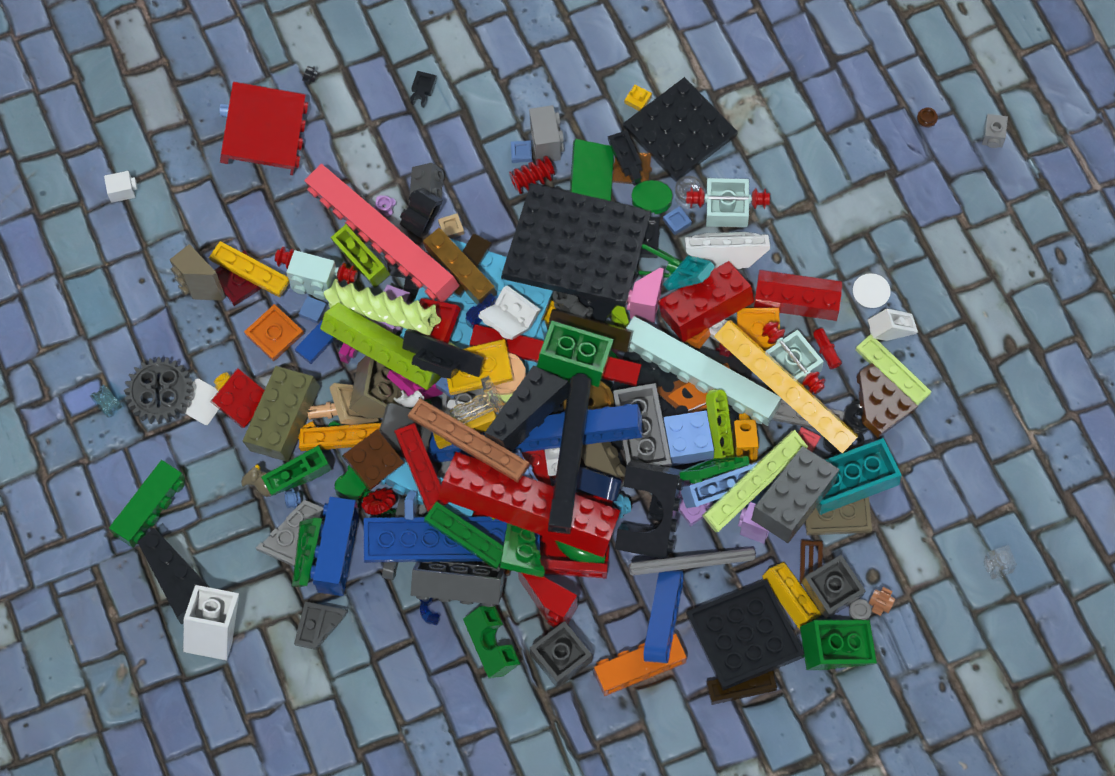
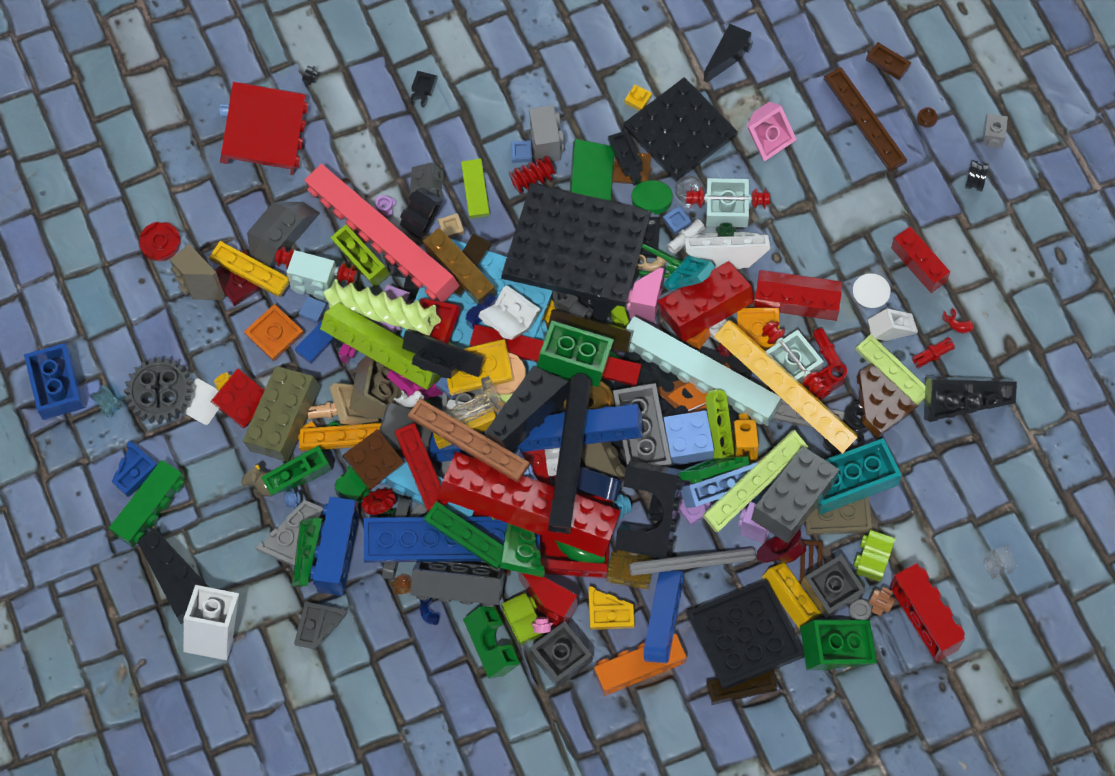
white brick [104,171,137,203] -> none
medium blue tile [405,490,417,520] -> none
coral tile [798,427,821,452] -> none
none -> blue brick [24,343,84,420]
none -> blue wing [112,441,157,497]
none -> red tile [139,222,181,262]
none -> dark grey wedge [247,202,319,269]
none -> clear orange plate [391,576,411,595]
none -> lime tile [461,159,490,219]
none -> lime brick [501,593,544,646]
none -> bright pink plate [531,617,553,633]
none -> yellow wing [589,586,634,630]
none -> clear yellow brick [606,550,654,590]
none -> tan arm [636,255,667,272]
none -> white pin [666,219,706,255]
none -> black slope [703,24,753,82]
none -> dark green plate [716,223,736,237]
none -> bright pink slope [747,102,797,161]
none -> dark red piece [756,529,806,563]
none -> red piece [816,362,847,400]
none -> reddish brown tile [824,67,907,172]
none -> lime brick [854,530,895,582]
none -> reddish brown plate [866,42,912,81]
none -> red brick [889,563,965,663]
none -> red brick [891,227,950,293]
none -> red pin [912,337,955,369]
none -> black wedge [924,376,1017,422]
none -> red arm [942,308,974,334]
none -> black wheel [966,160,989,192]

